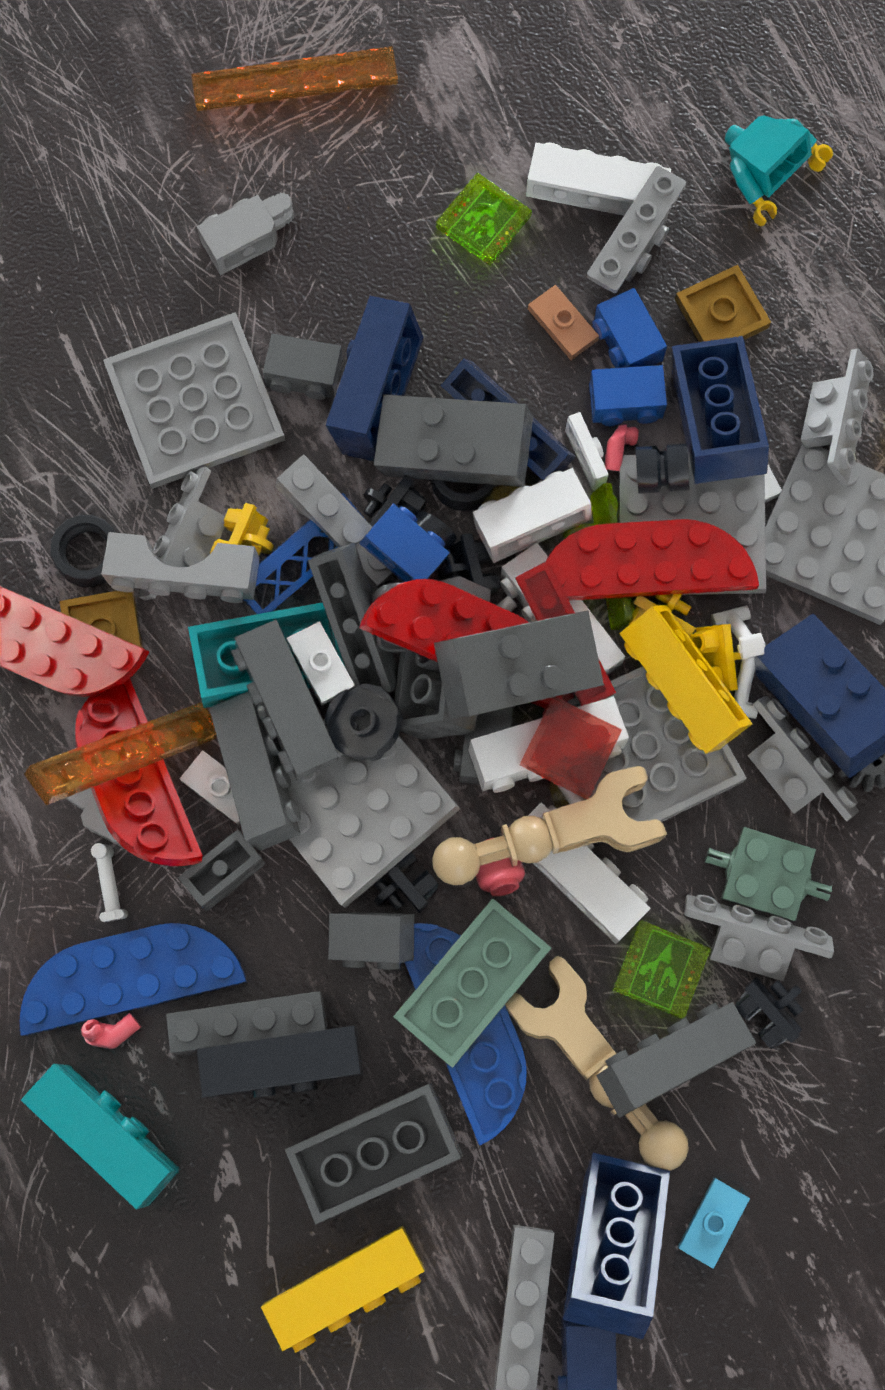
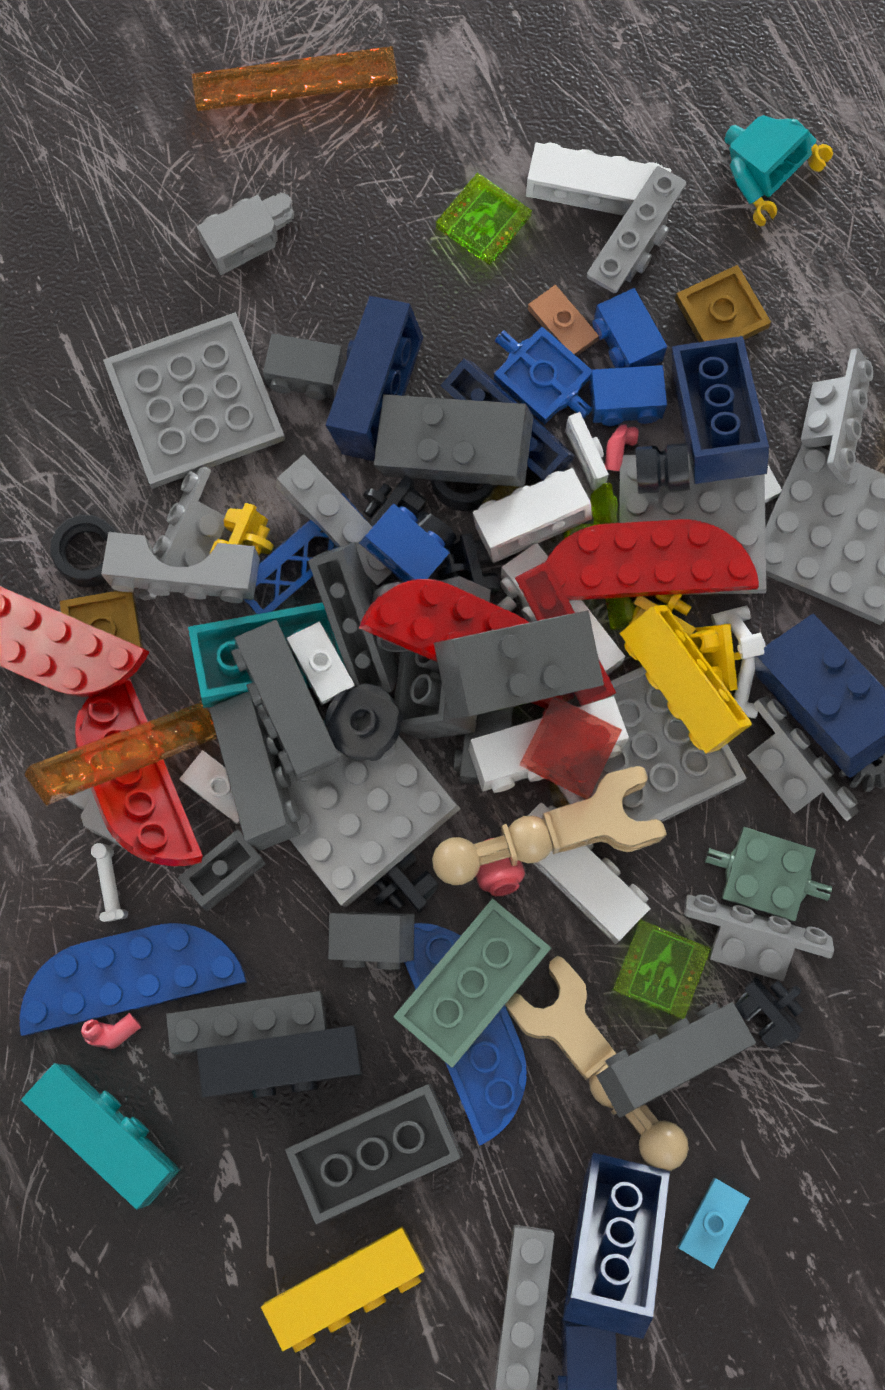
none -> blue plate [493,327,593,425]

